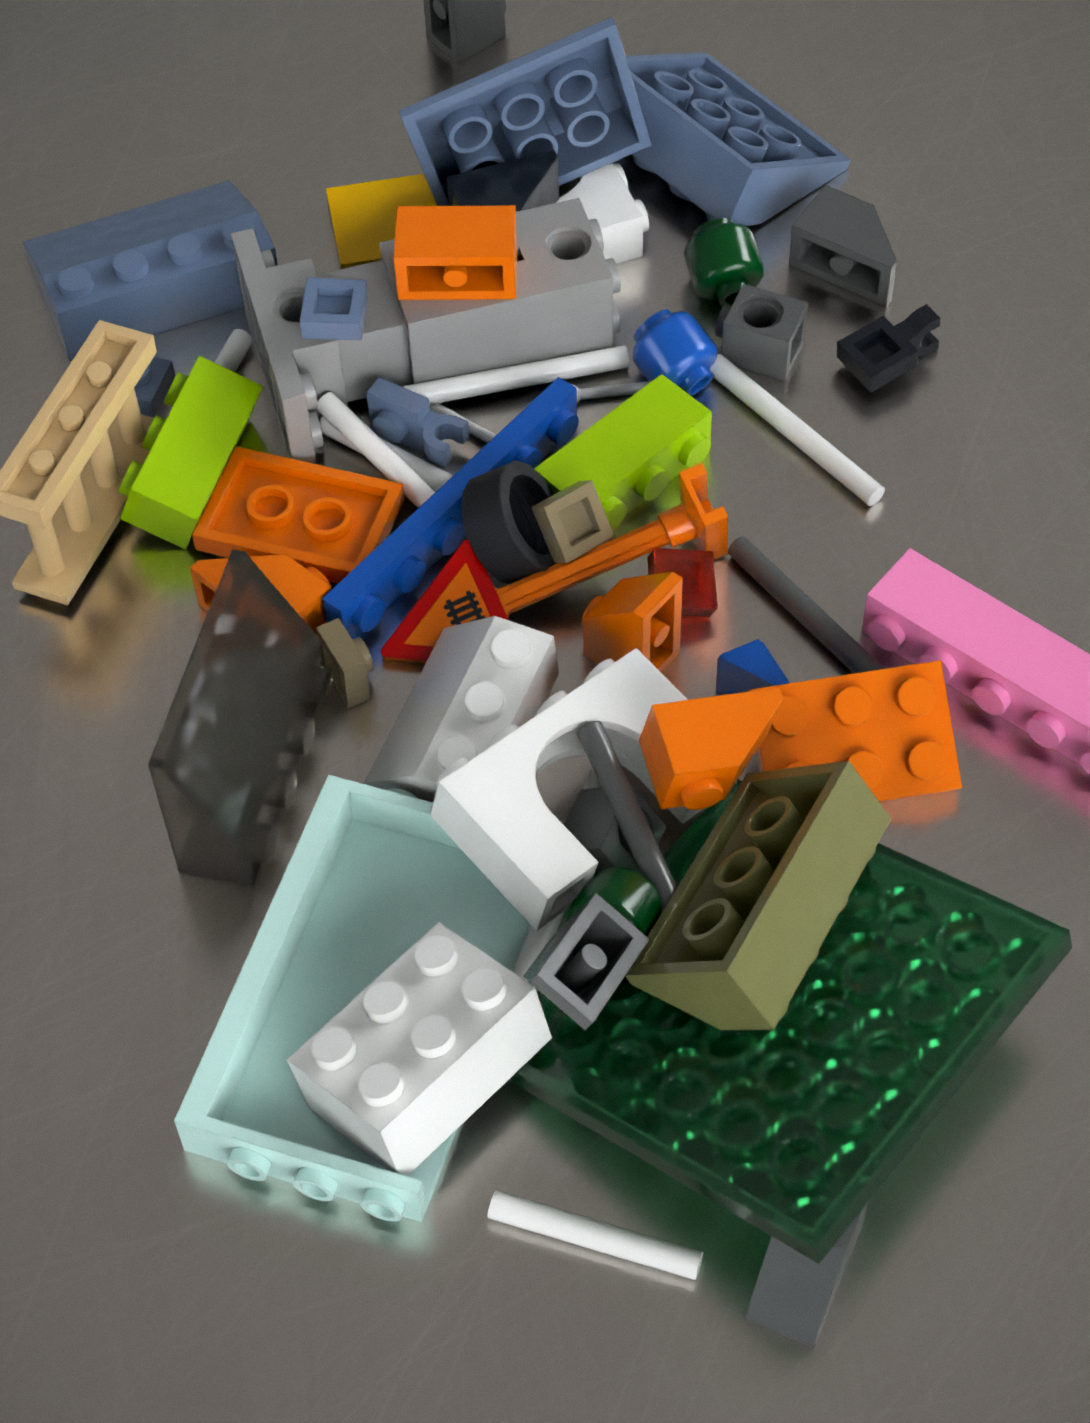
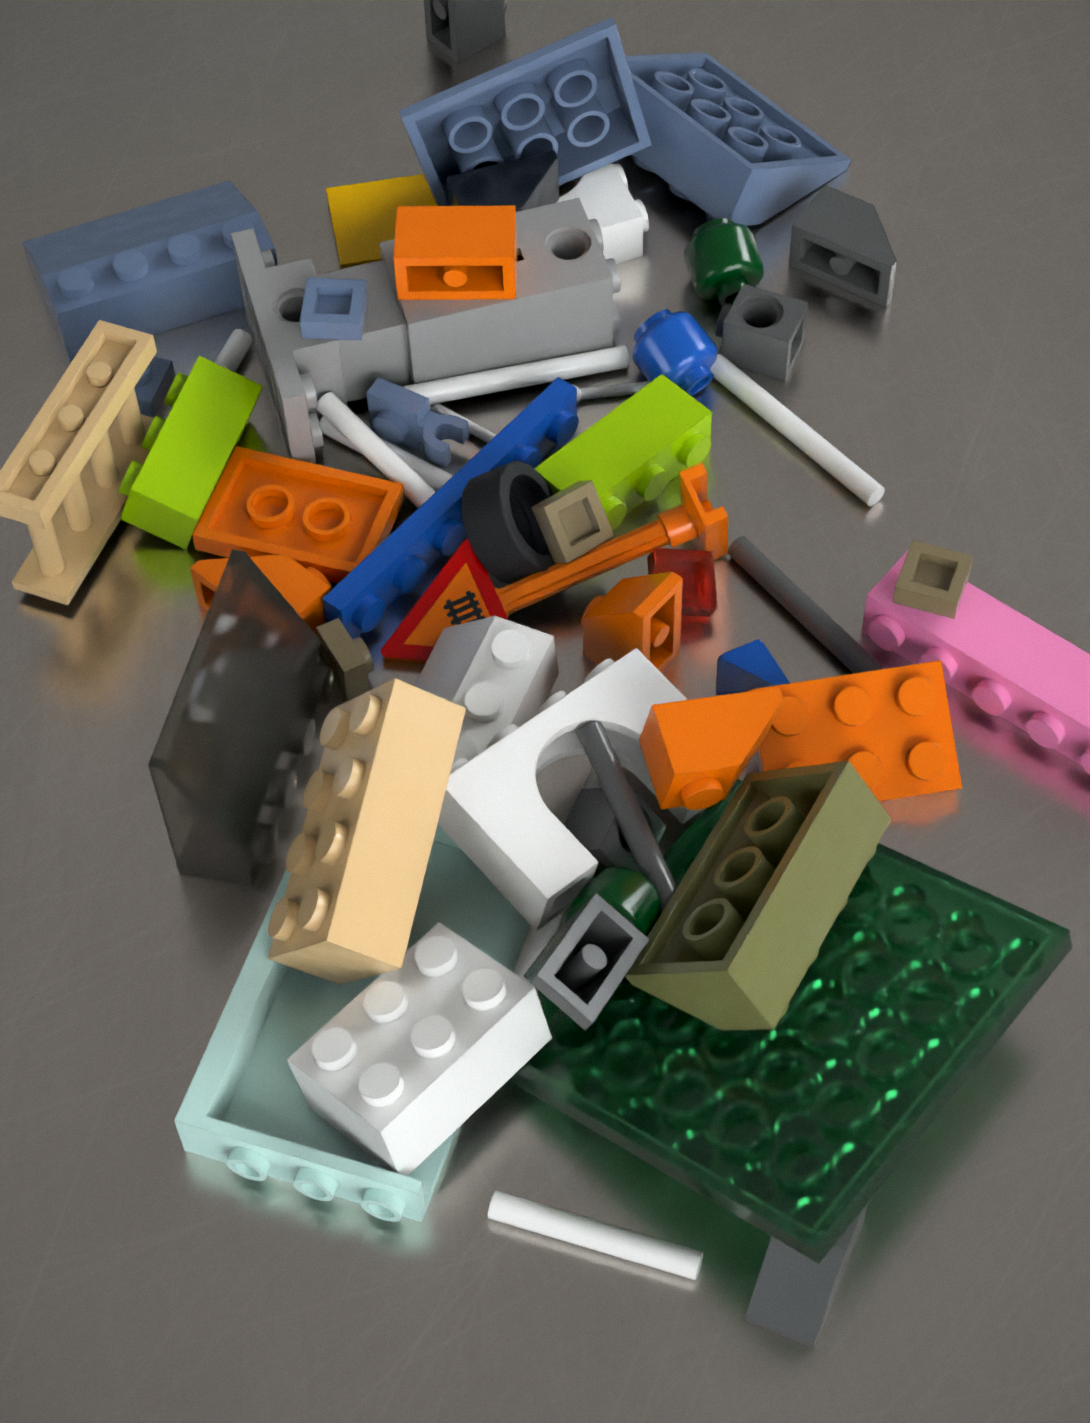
black plate [837,304,941,393] -> none
none -> tan brick [268,678,466,985]
none -> dark tan plate [893,539,974,619]

